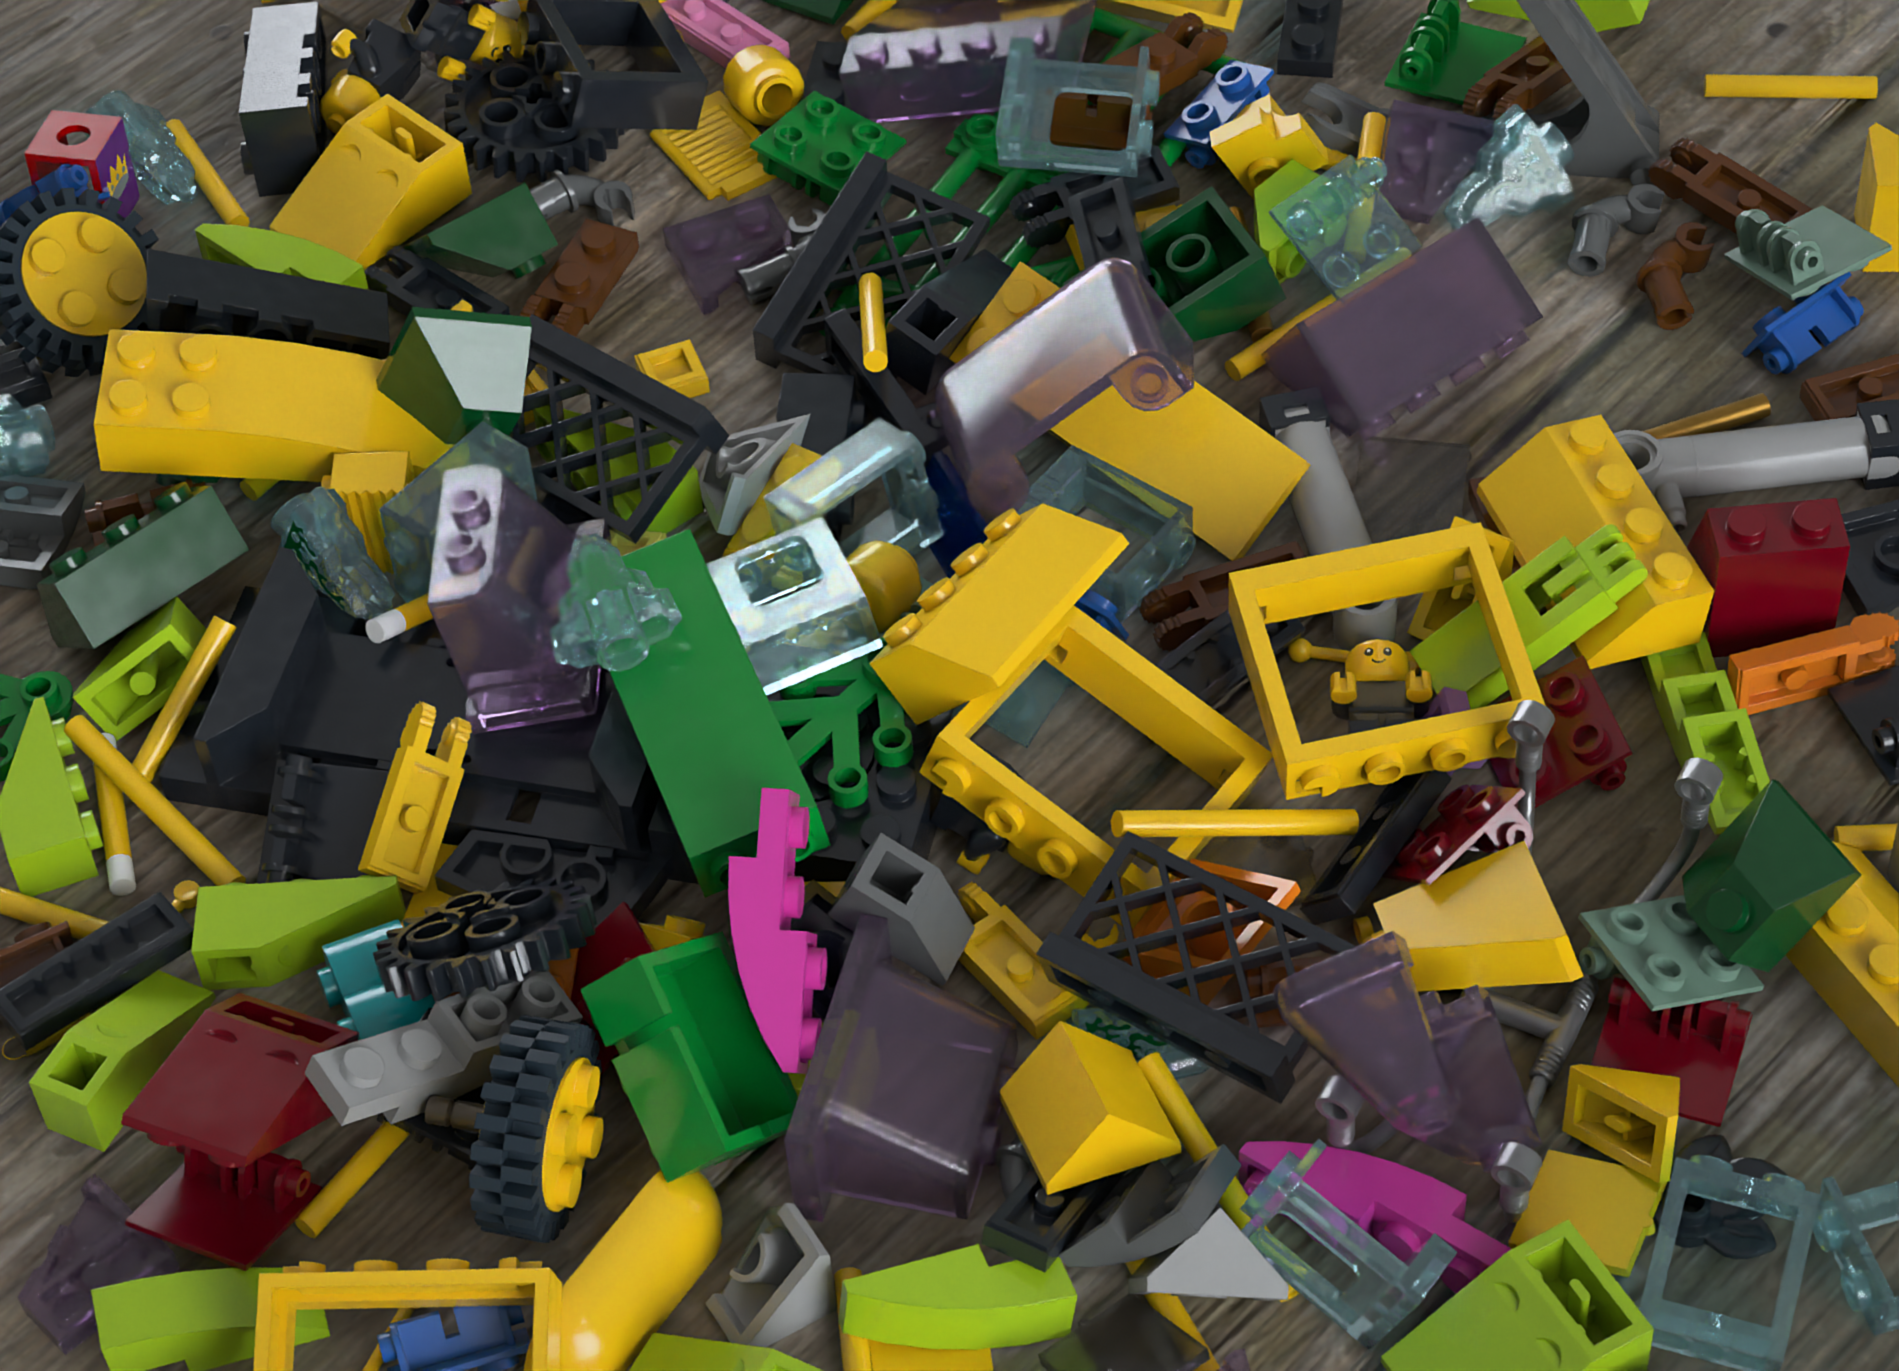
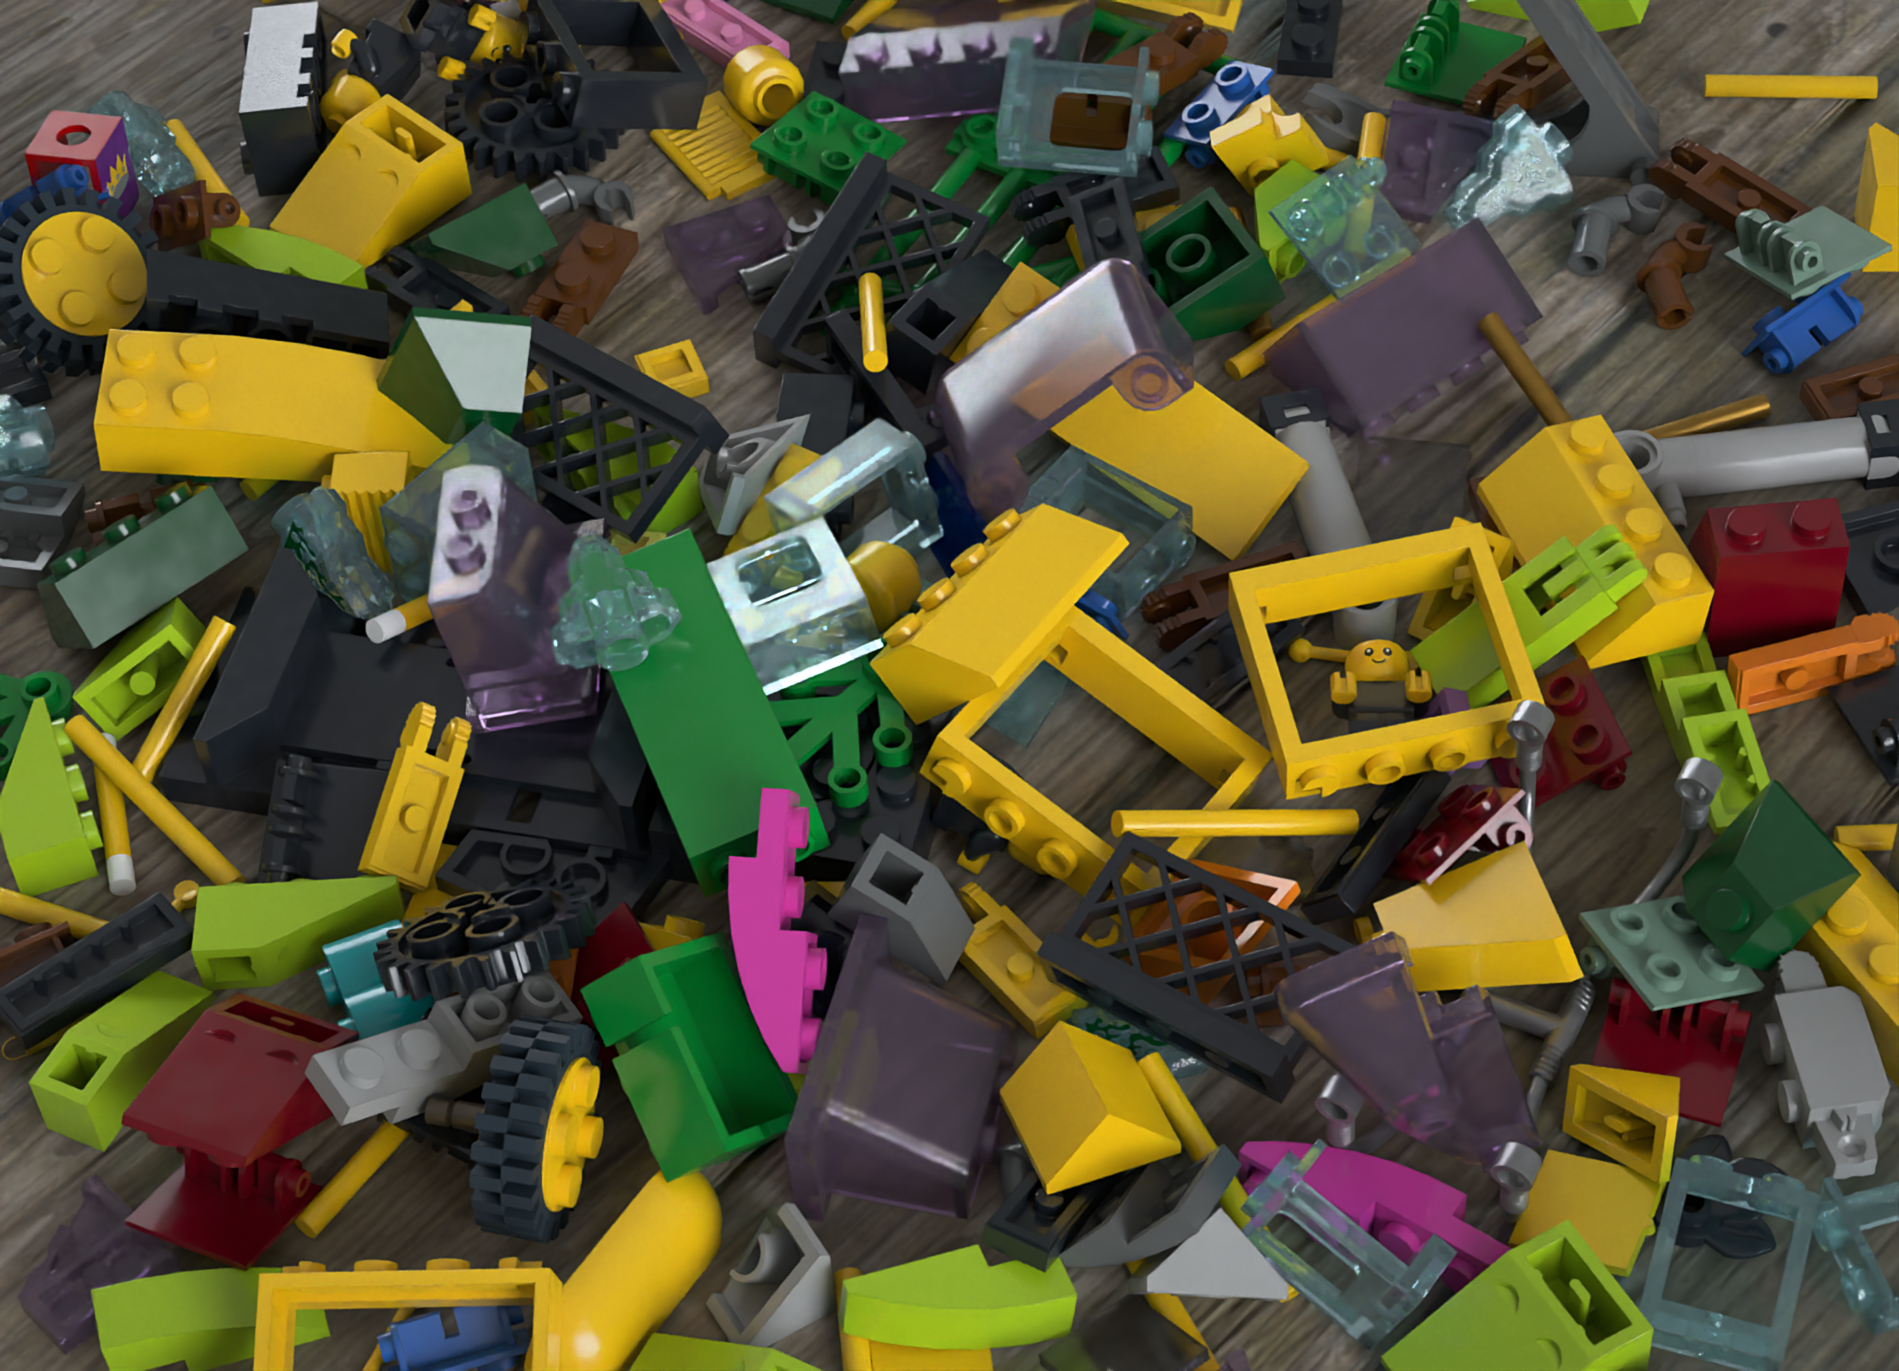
none -> reddish brown hinge [149,180,241,252]
none -> pearl gold bar [1477,312,1574,426]
none -> light grey hinge [1760,949,1890,1179]

